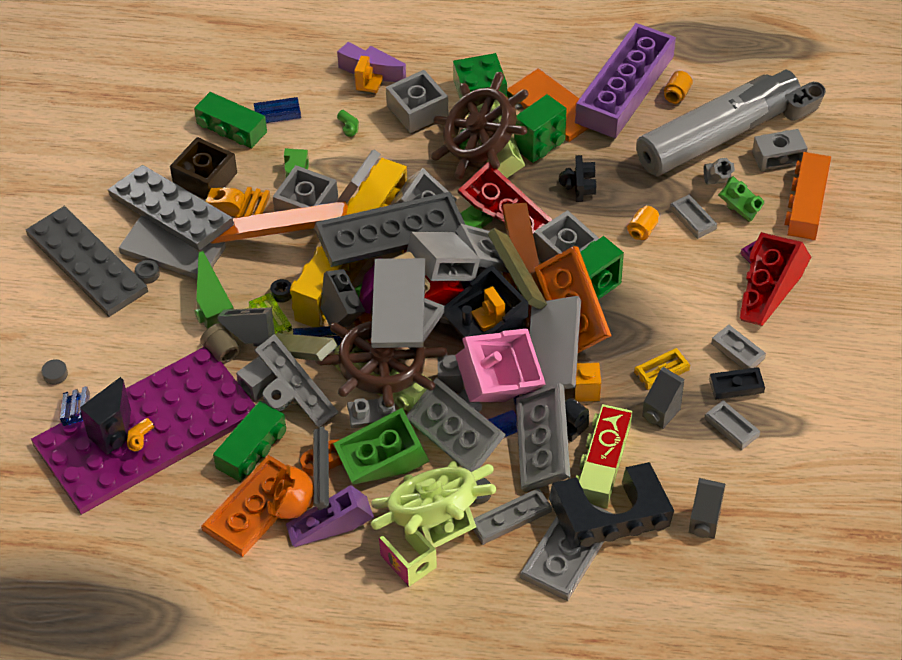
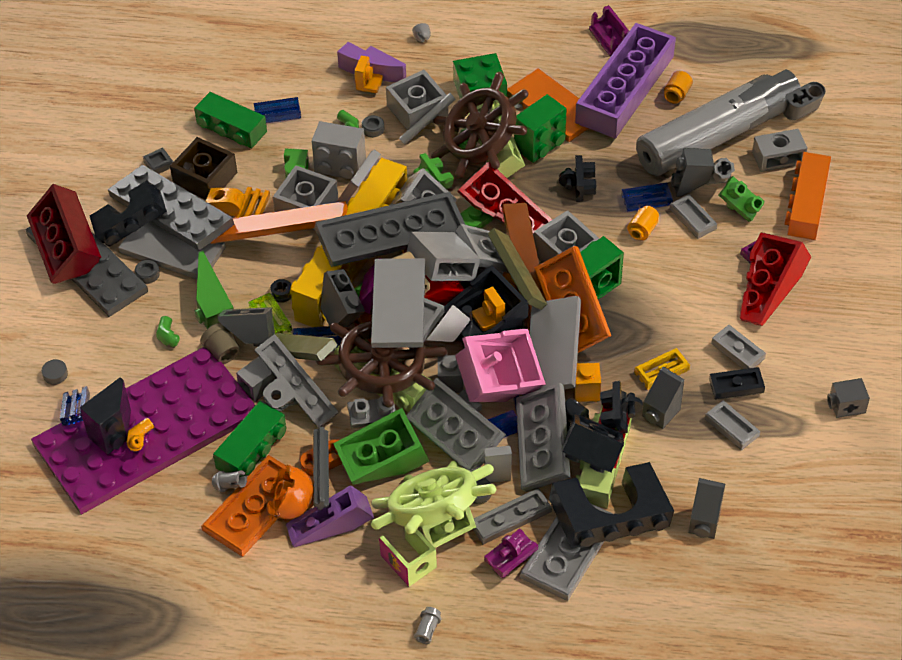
none -> dark red slope [27,184,102,284]
none -> black arch [90,180,167,247]
none -> dark grey tile [143,148,173,174]
none -> bright green arm [156,316,180,347]
none -> light grey pin [212,471,247,492]
none -> light grey brick [311,121,366,179]
none -> dark grey tile [362,115,385,137]
none -> light grey bar [399,93,456,145]
none -> light grey hinge [412,23,431,43]
none -> bright green hips [413,153,454,189]
none -> light grey pin [414,607,442,644]
none -> white sticker [426,305,470,342]
none -> light grey tile [484,446,512,483]
none -> magenta hips [484,528,538,578]
none -> black slope [562,413,624,473]
none -> magenta hinge [589,5,629,56]
none -> black hips [600,380,643,434]
none -> clear blue tile [621,182,673,212]
none -> dark grey slope [671,148,715,197]
none -> dark grey brick [827,378,870,418]

